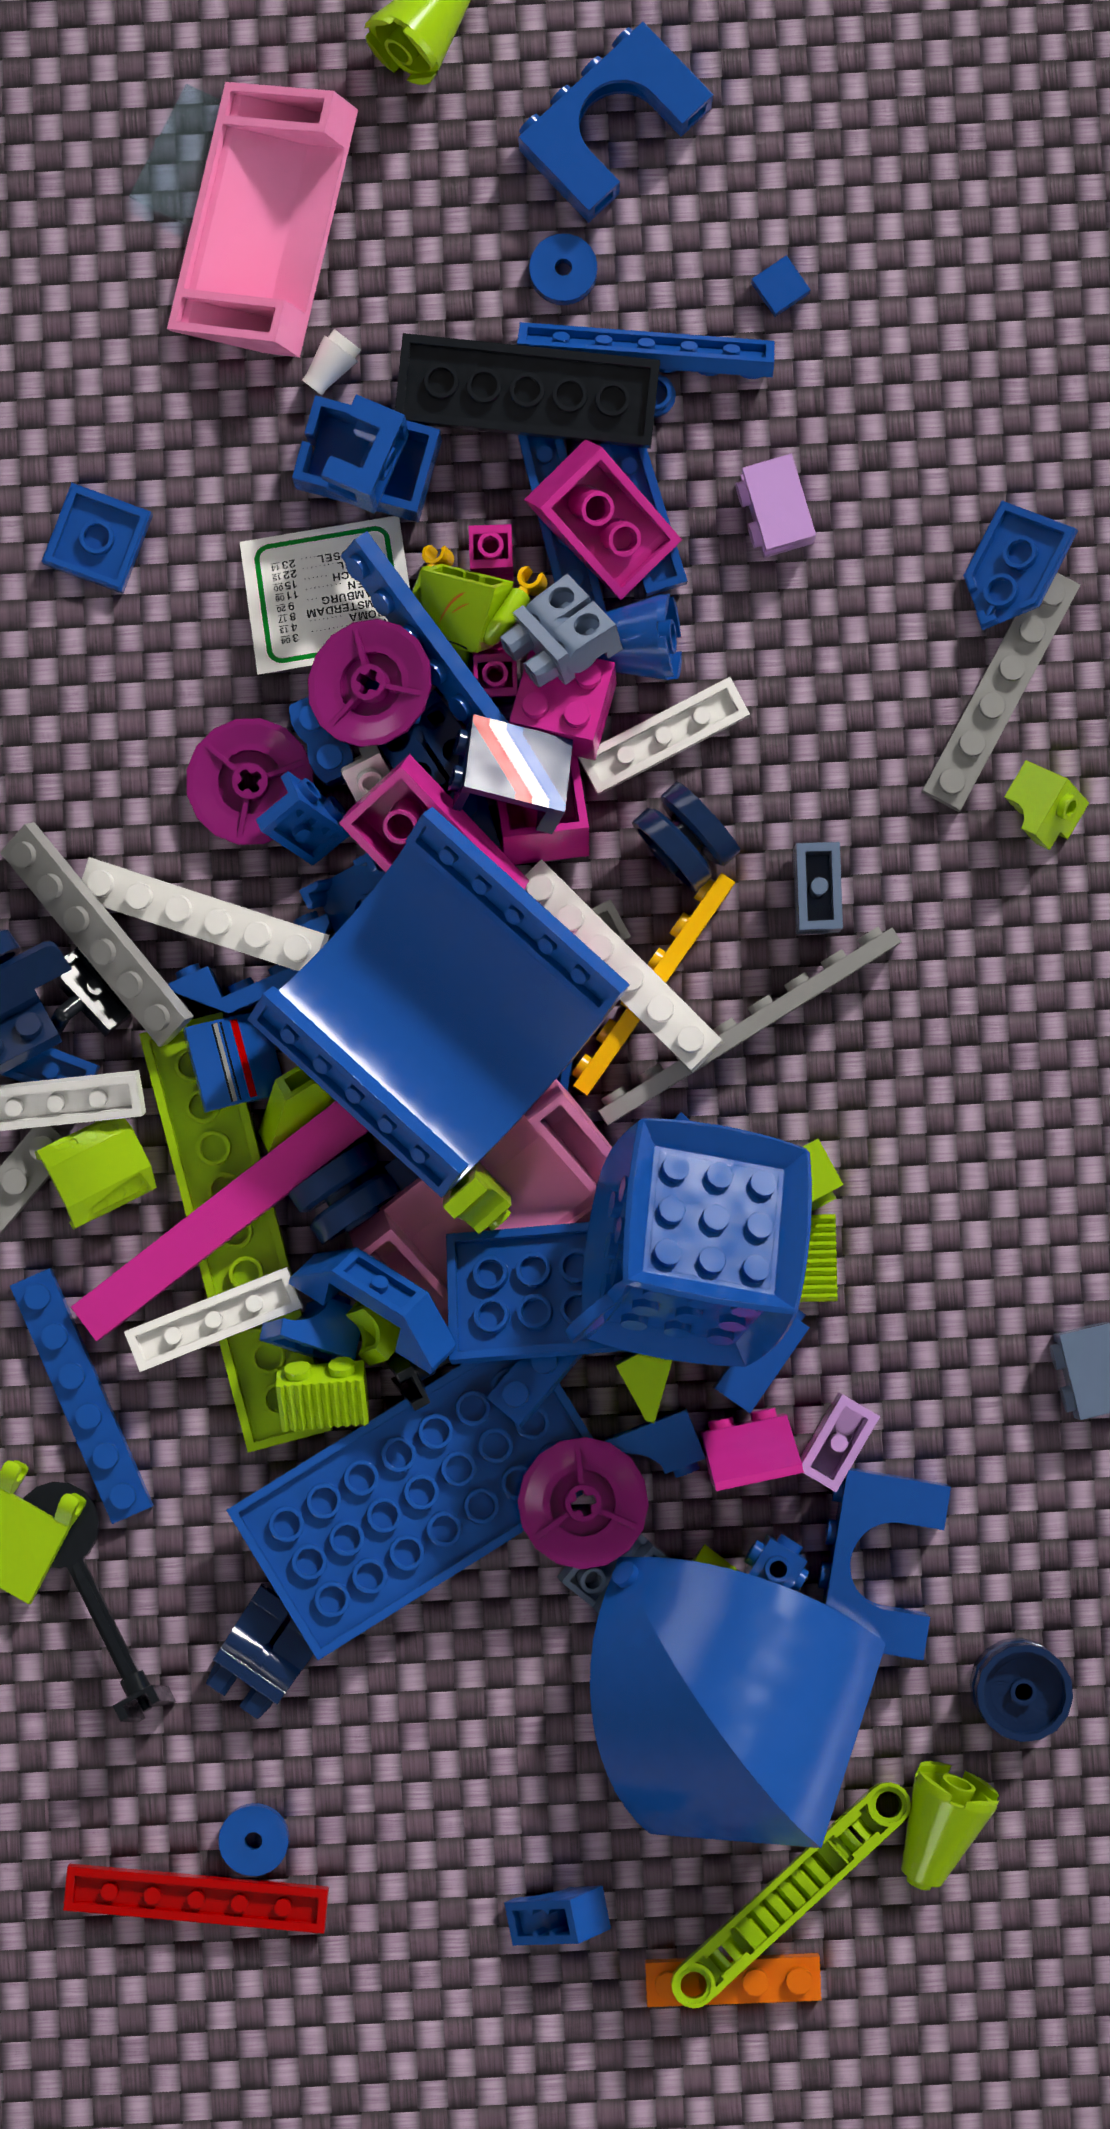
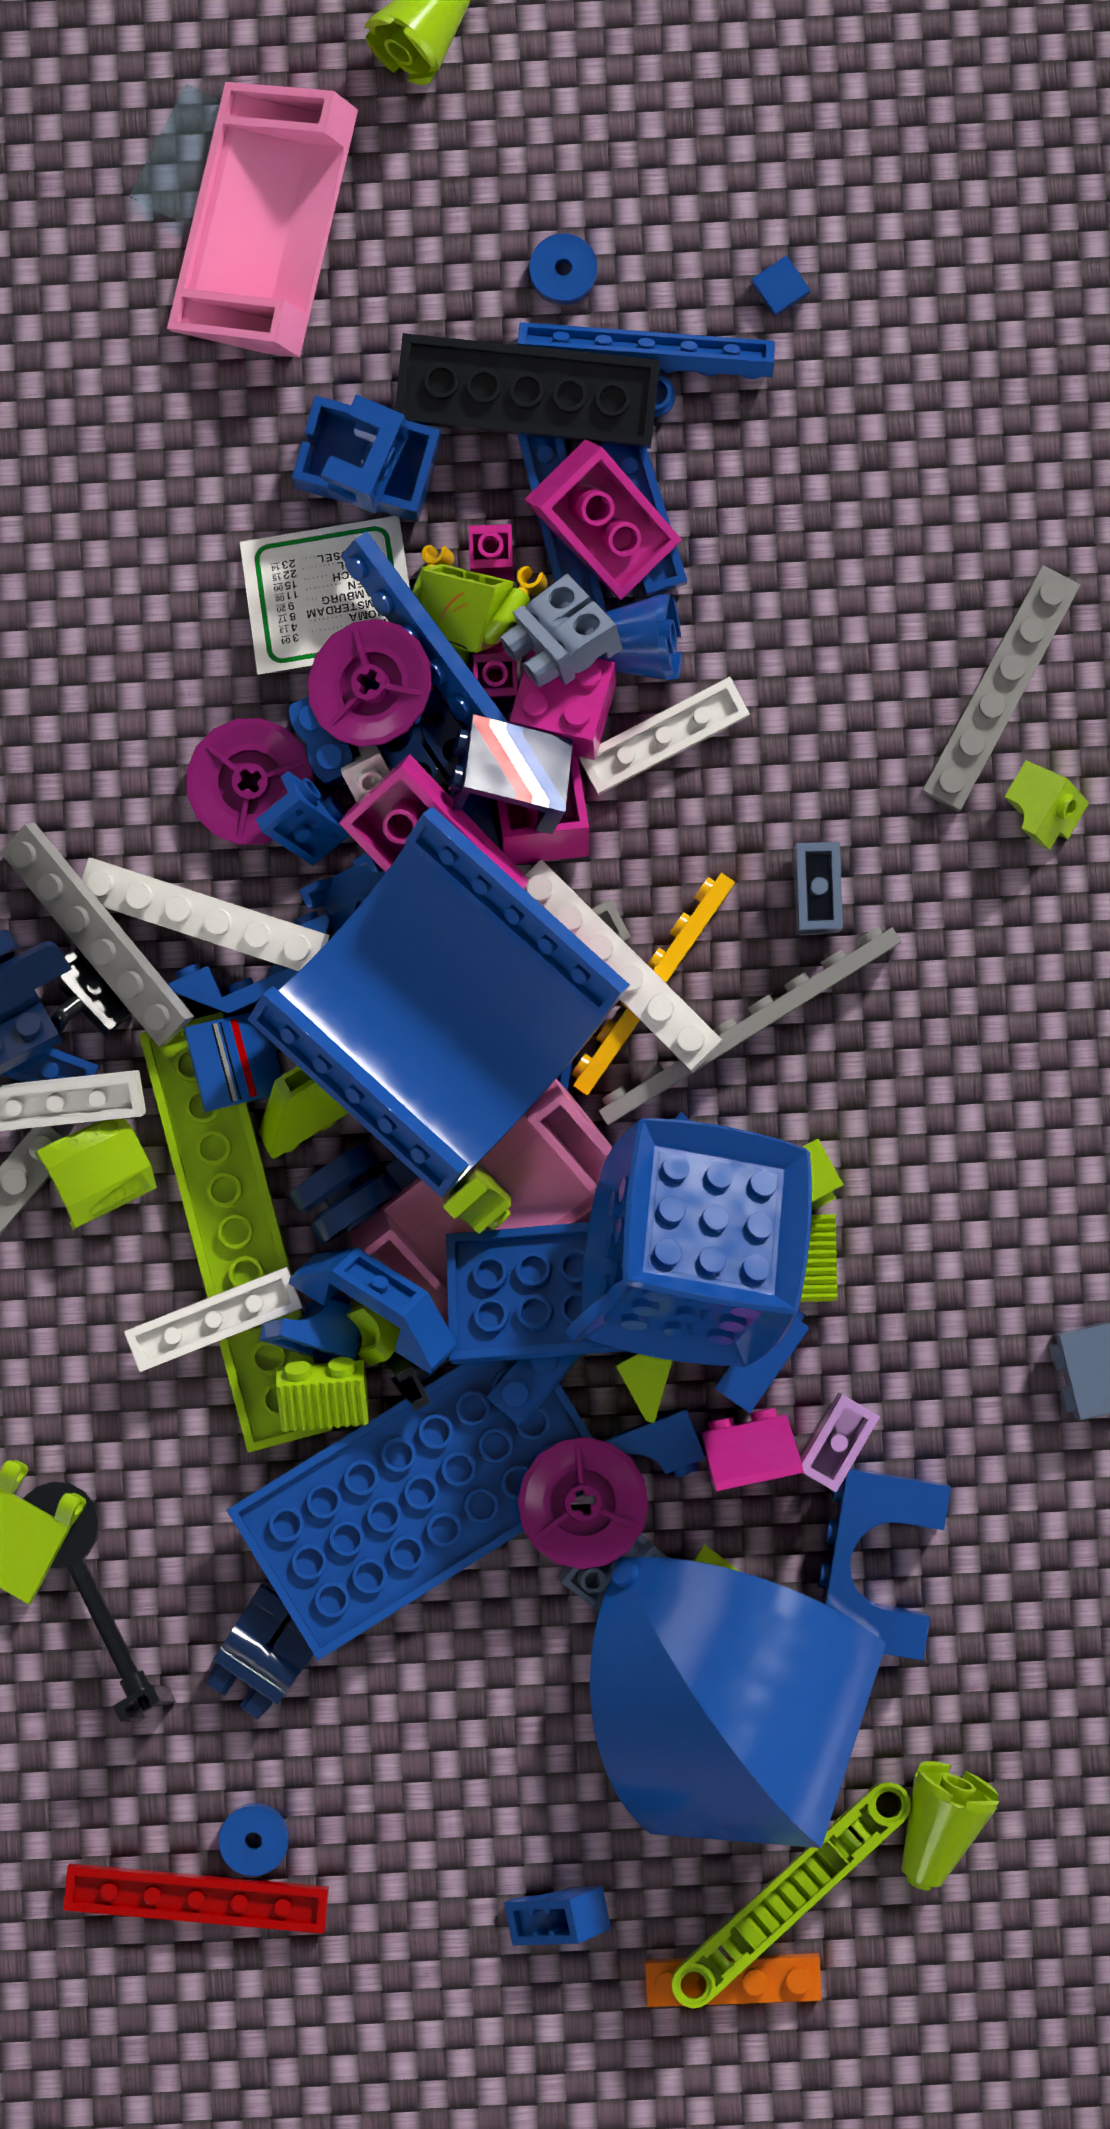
blue plate [10,1268,154,1524] -> none
blue tile [42,483,153,594] -> none
dark pink tile [71,1101,369,1341] -> none
white cone [302,329,361,395] -> none
blue arch [518,22,713,223] -> none
dark blue wheel [632,781,740,893] -> none
lavender brick [735,453,816,558] -> none
blue brick [743,1534,809,1592] -> none
blue tile [963,501,1078,630] -> none
dark blue wheel [970,1638,1073,1742] -> none

